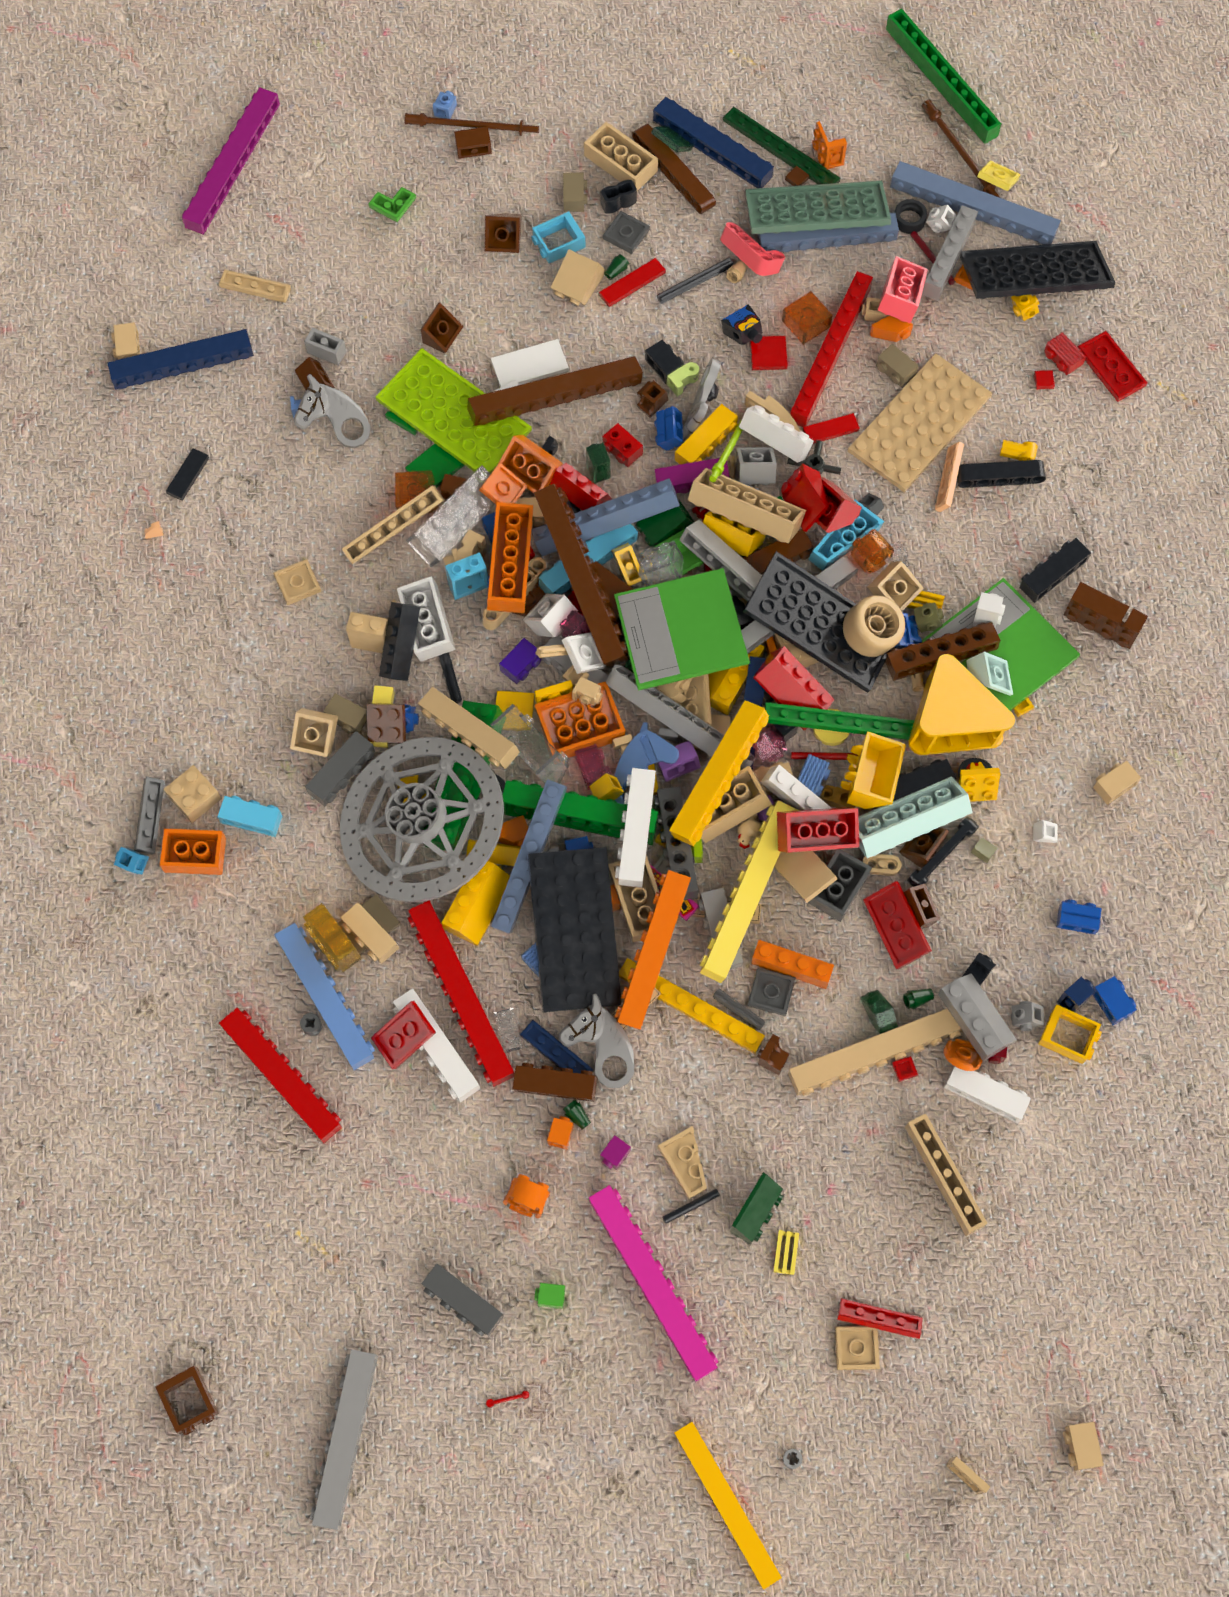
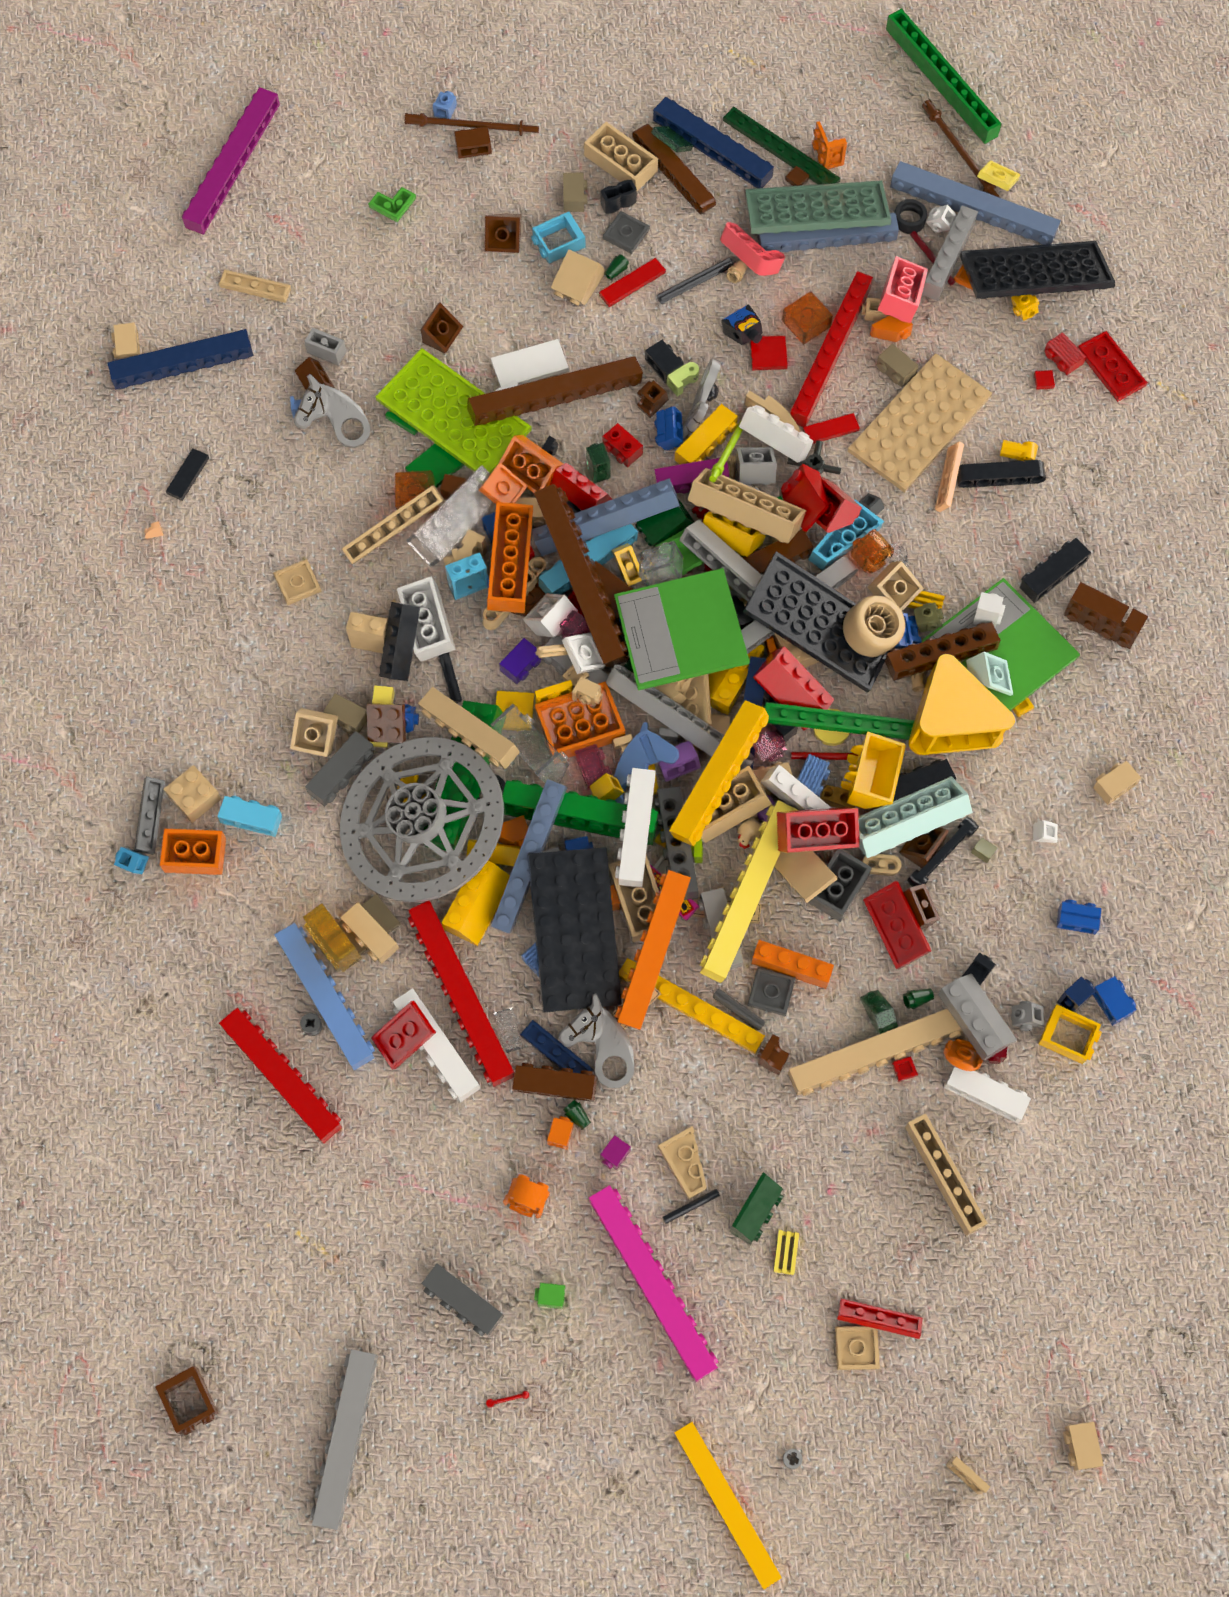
yellow plate [958,758,1000,802] -> none

